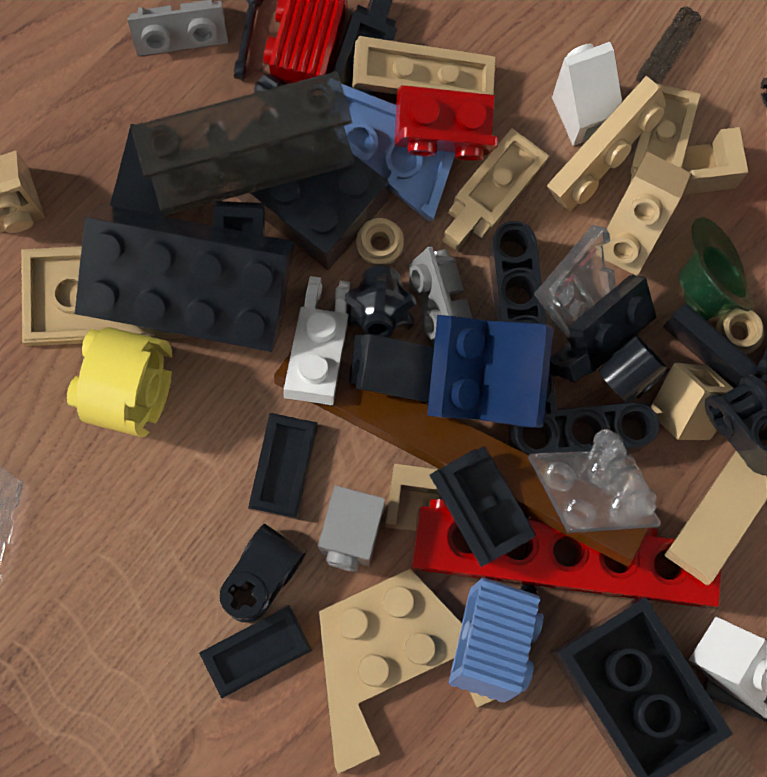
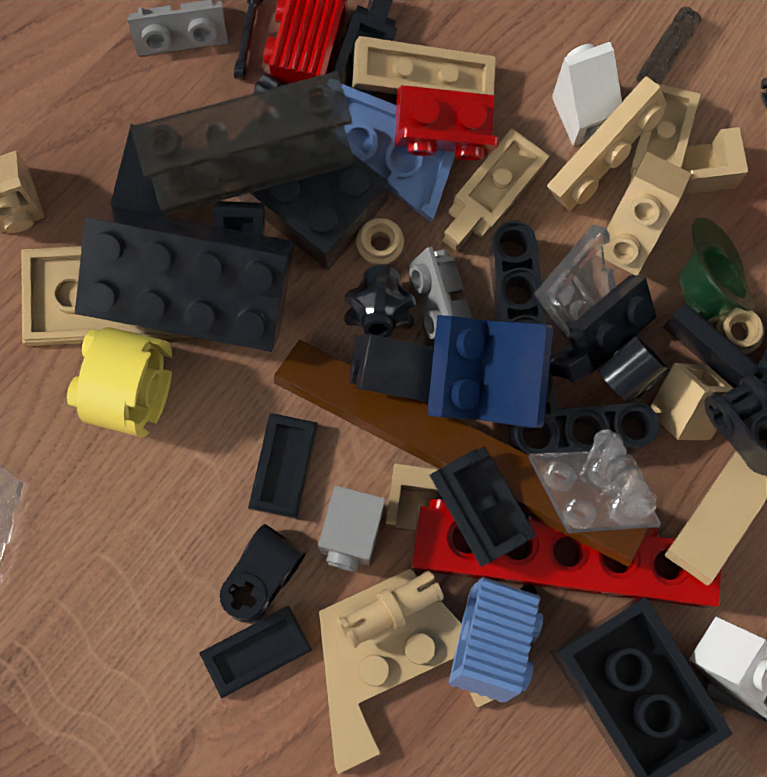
white hinge [284,276,351,405] -> none
none -> tan pin [338,570,444,649]

